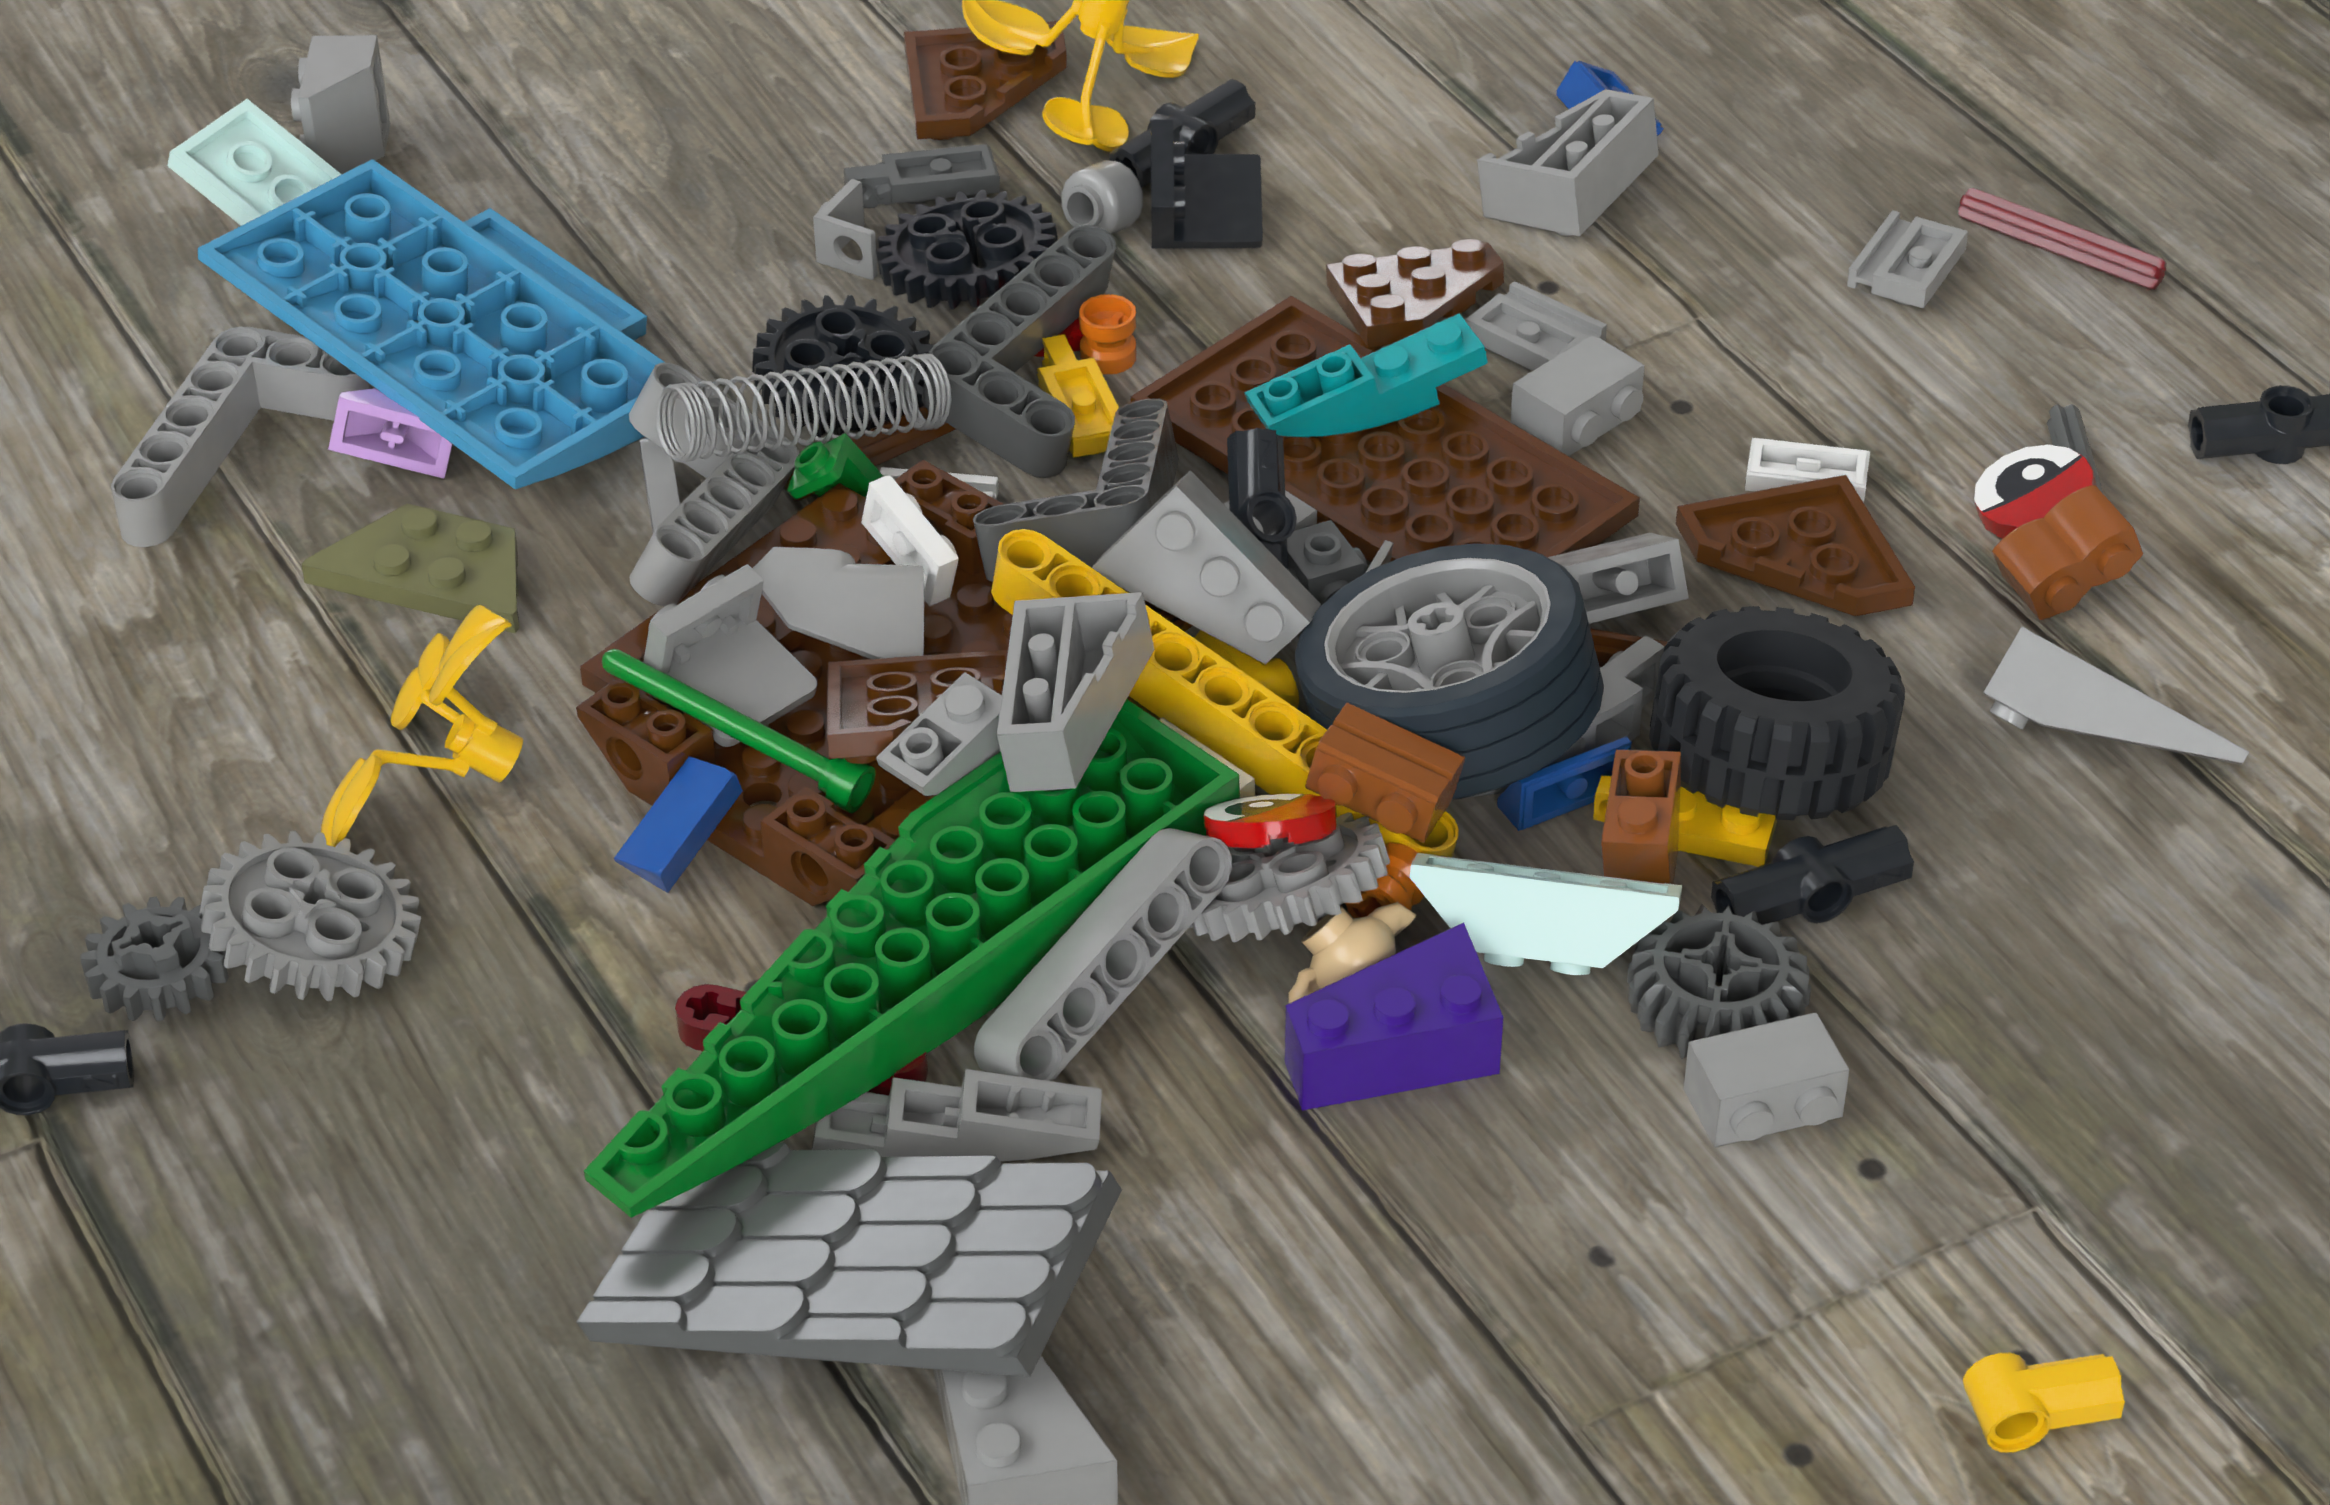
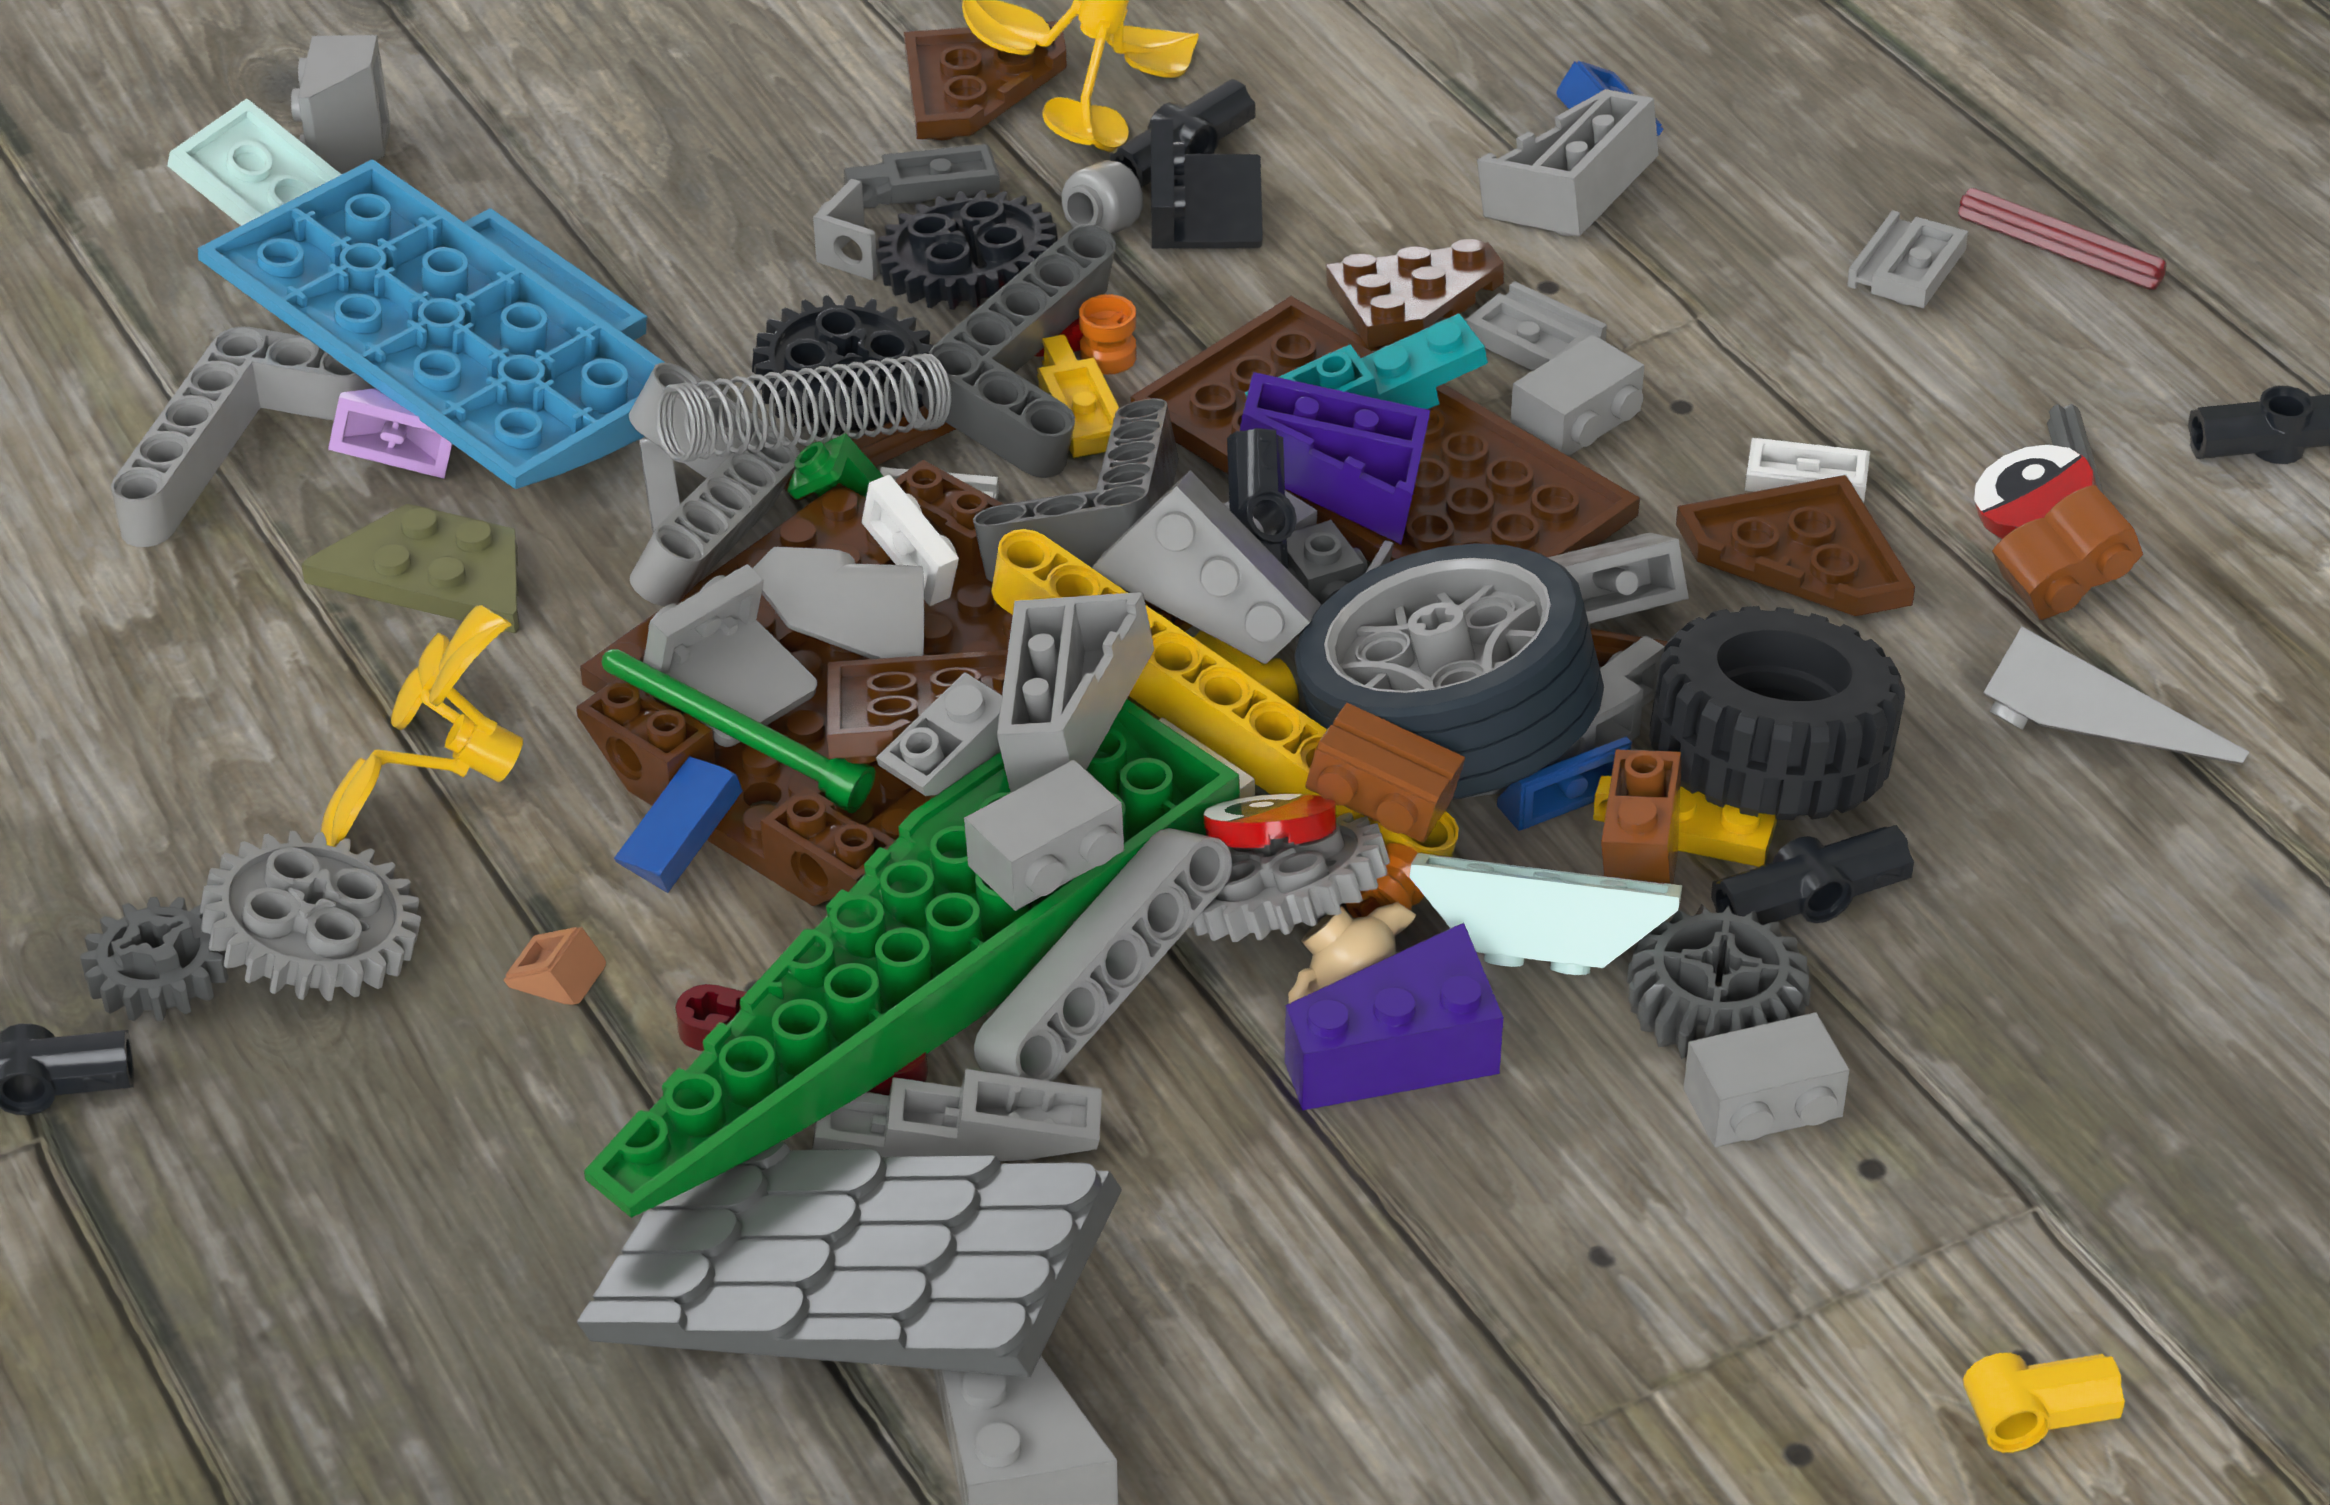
none -> nougat slope [504,927,606,1005]
none -> light grey brick [964,759,1124,911]
none -> dark purple wedge [1240,372,1430,544]

